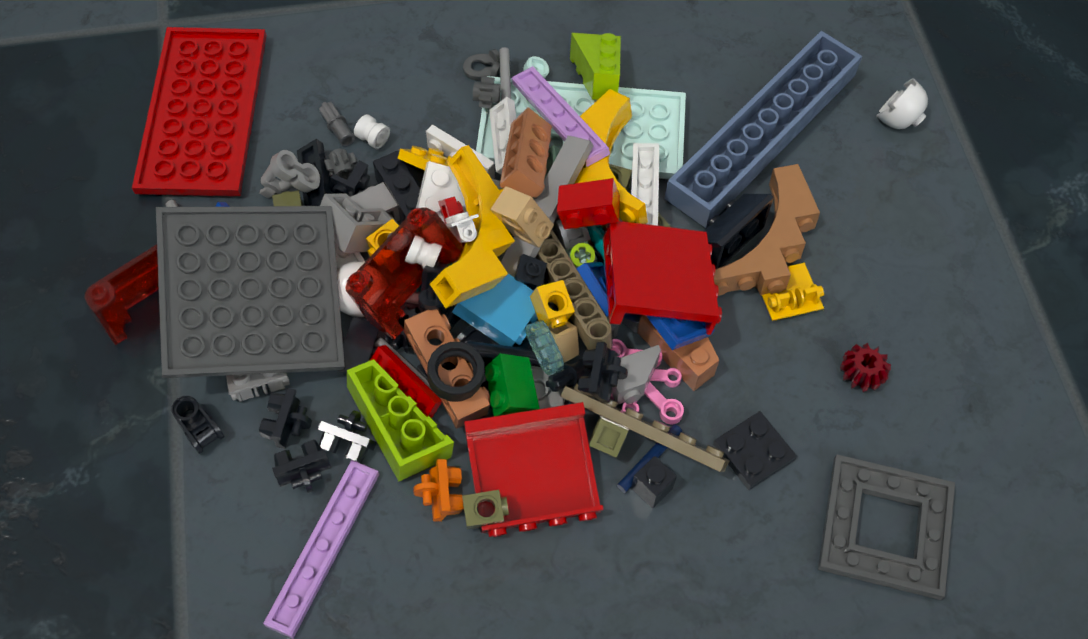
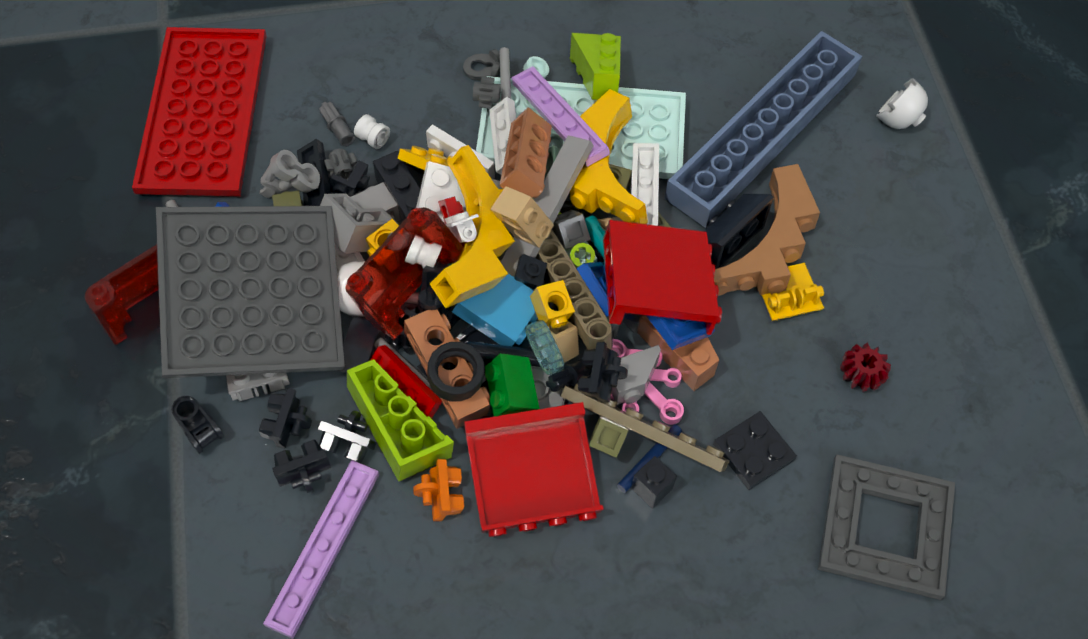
olive brick [462,490,509,529] -> none
red brick [557,178,620,229] -> none

